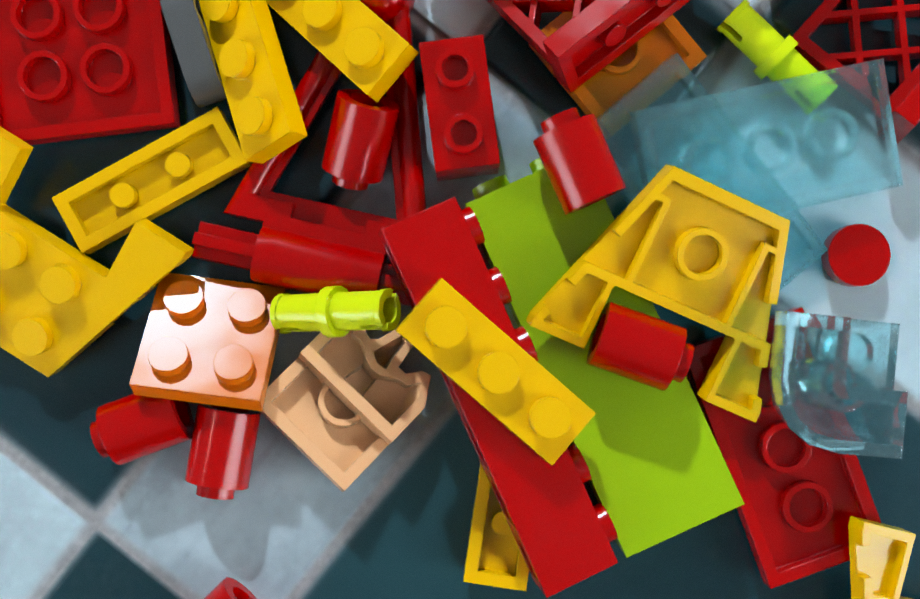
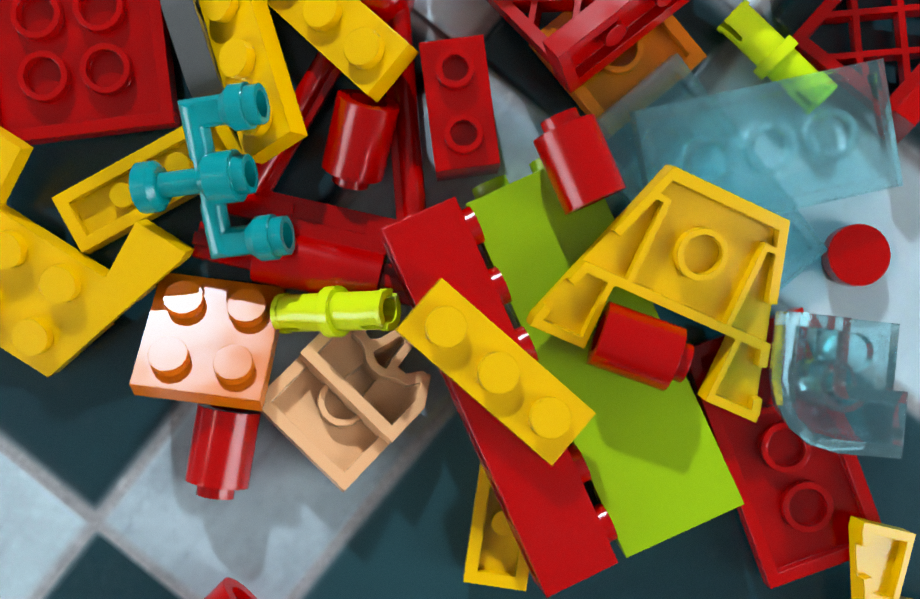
red brick [90,393,194,465] -> none
none -> teal piece [129,82,295,261]

